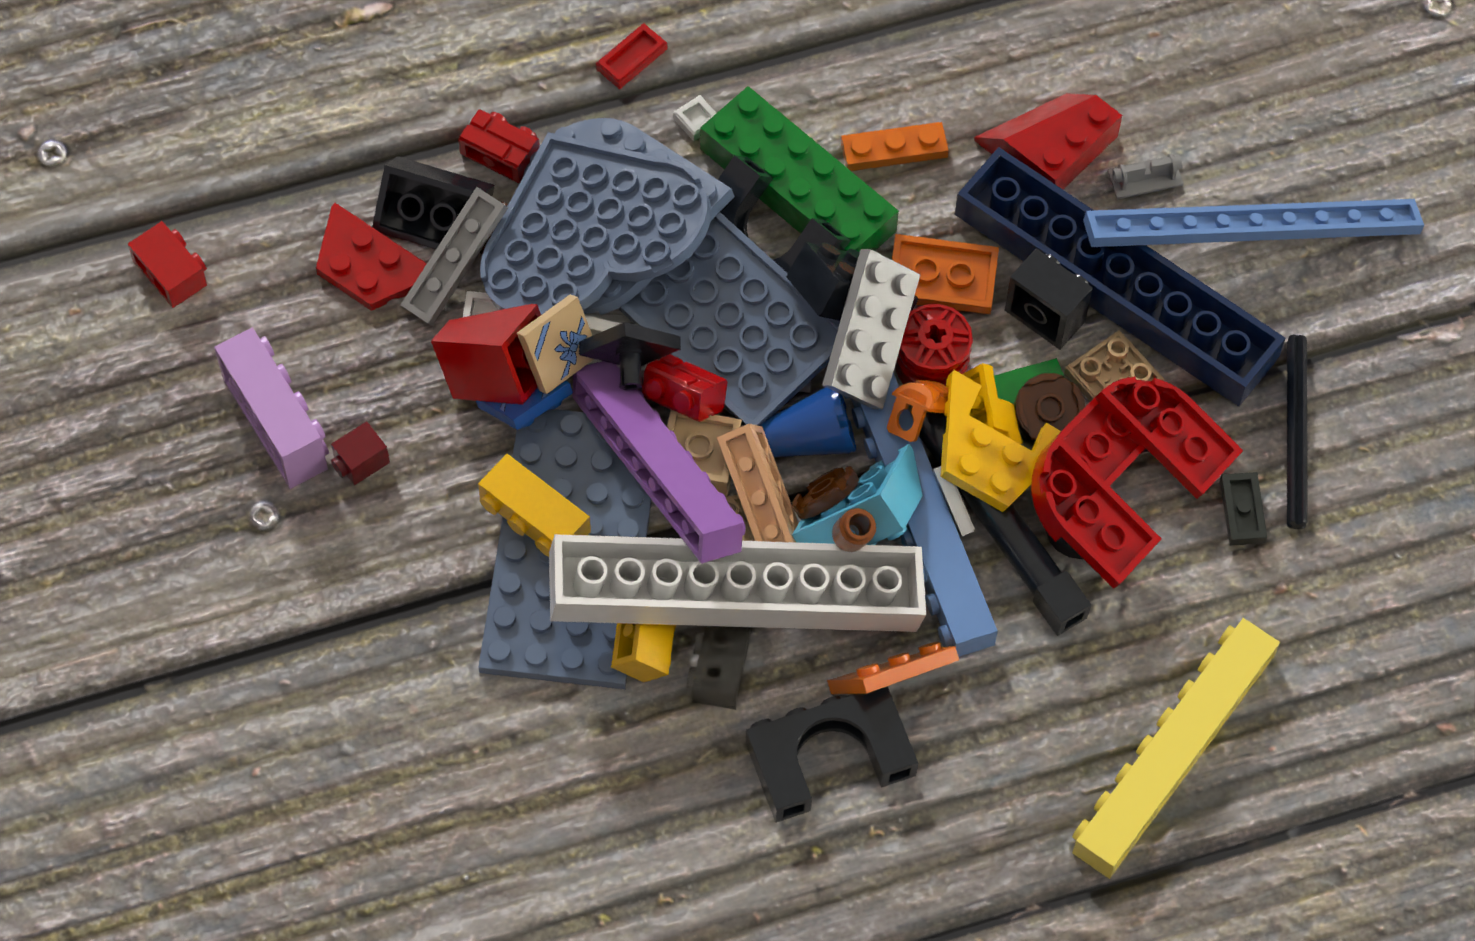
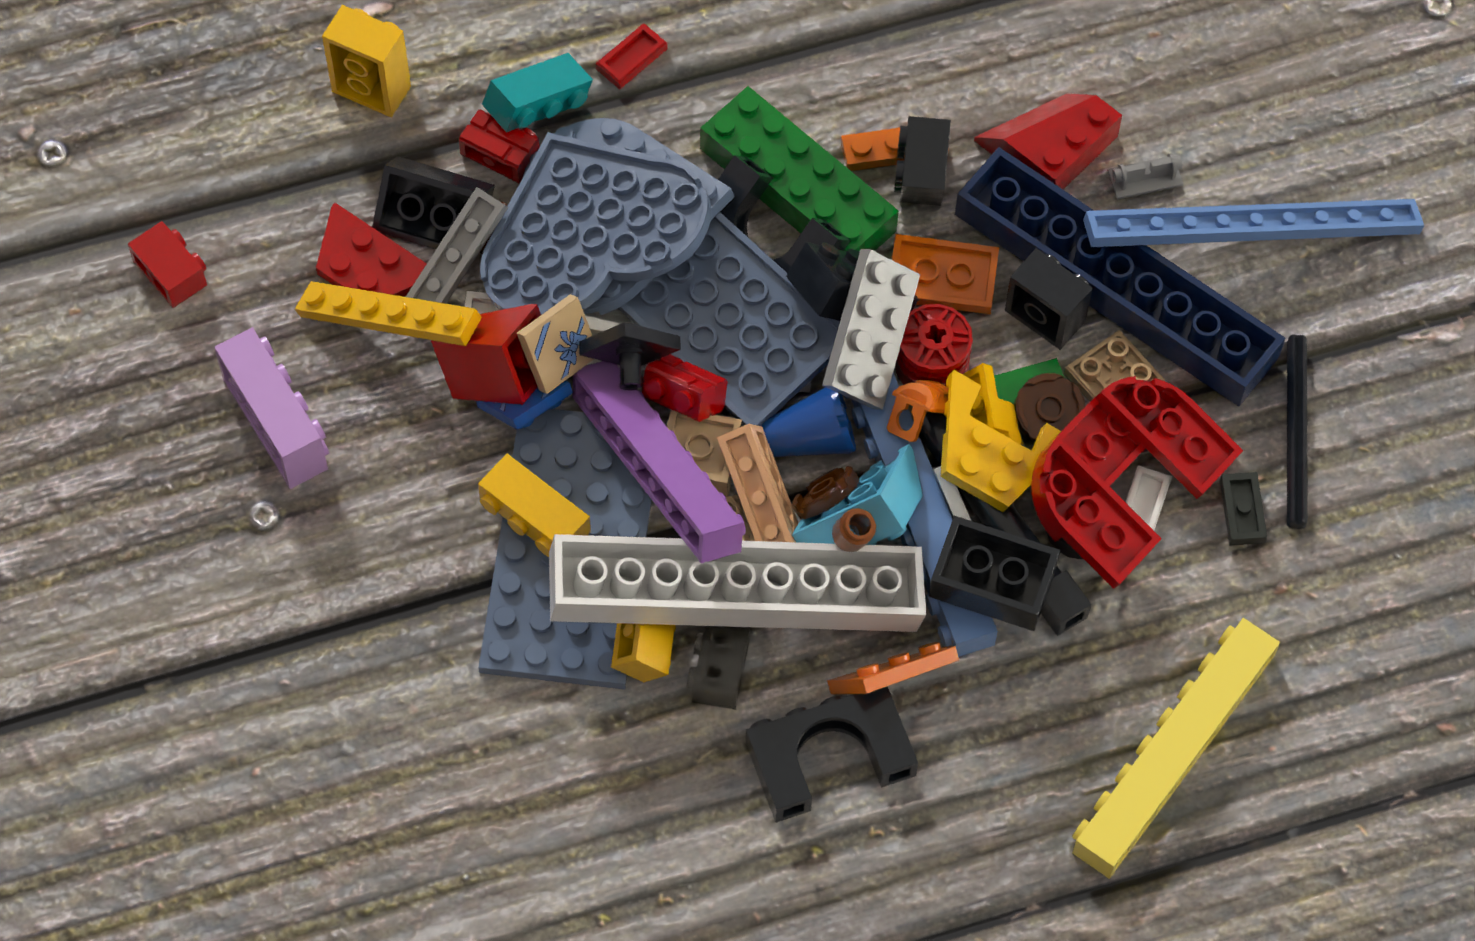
dark red brick [331,421,390,486] -> none
white tile [673,95,716,142] -> none
none -> yellow plate [295,281,482,346]
none -> yellow brick [322,5,411,118]
none -> teal brick [482,53,593,132]
none -> black brick [894,116,951,206]
none -> black brick [929,515,1060,631]
none -> white tile [1126,465,1172,530]

